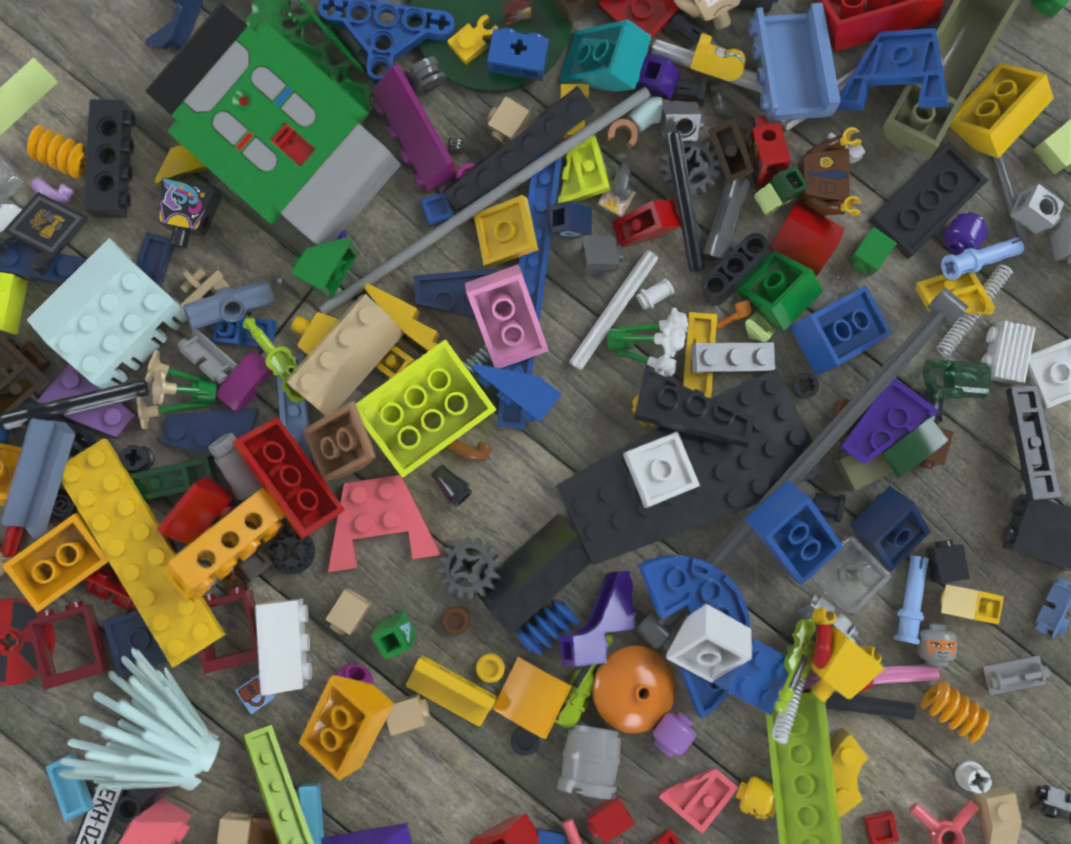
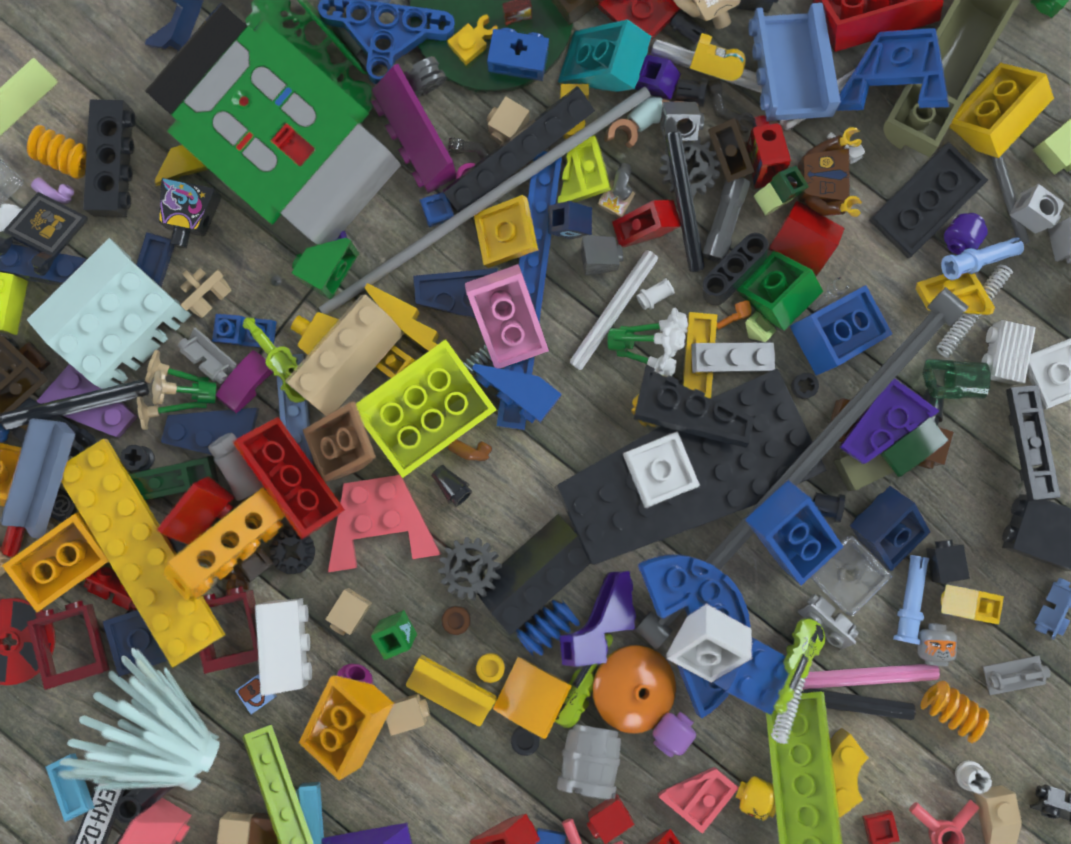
sand blue piece [183,279,275,330] -> none
yellow torso [810,607,885,702] -> none
green brick [848,227,897,276] -> none

